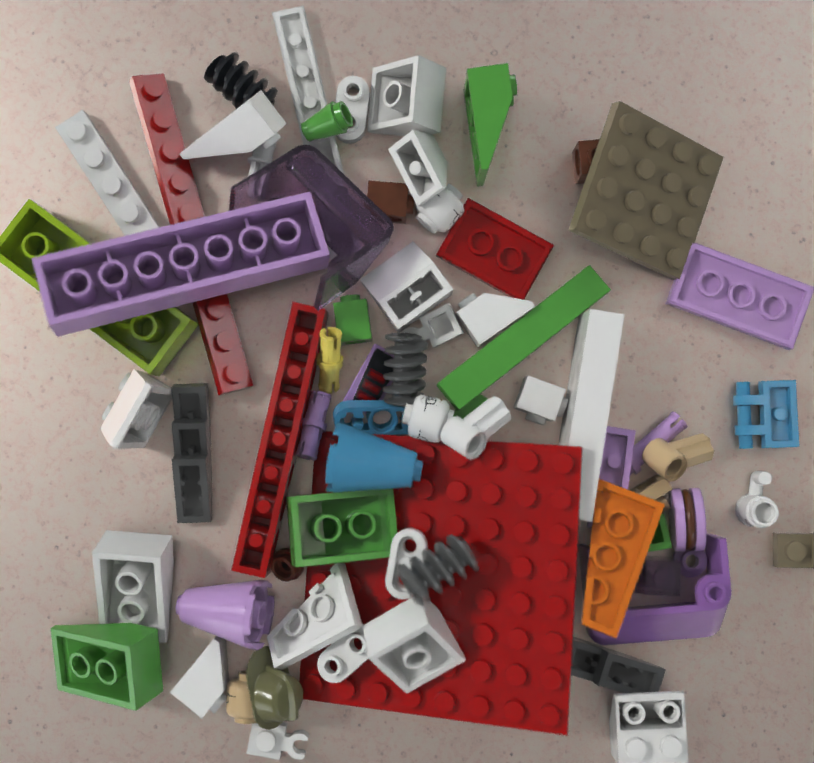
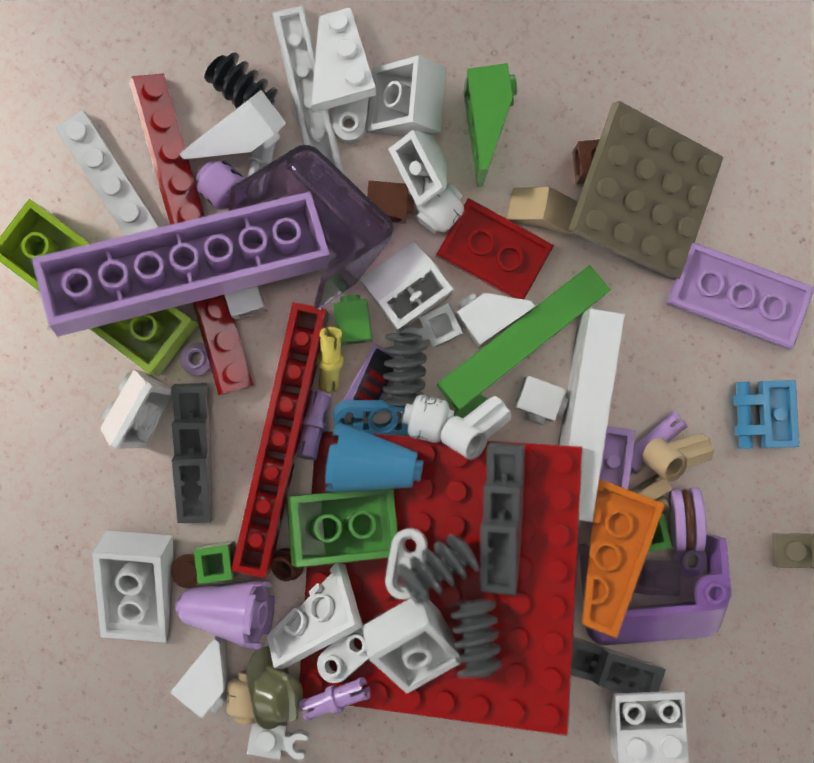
bright green slope [50,623,163,711] -> none
bright green cone [301,101,353,142] -> none
white piece [735,471,779,528] -> none
none -> copper plate [171,554,198,588]
none -> lavender plate [180,342,211,375]
none -> bright green brick [194,541,239,584]
none -> lavender head [196,160,246,210]
none -> white brick [224,285,268,321]
none -> lavender pin [299,677,370,721]
none -> white wing [311,7,377,113]
none -> dark grey piece [451,599,502,678]
none -> dark grey slope [480,442,525,595]
none -> tan slope [507,187,577,234]

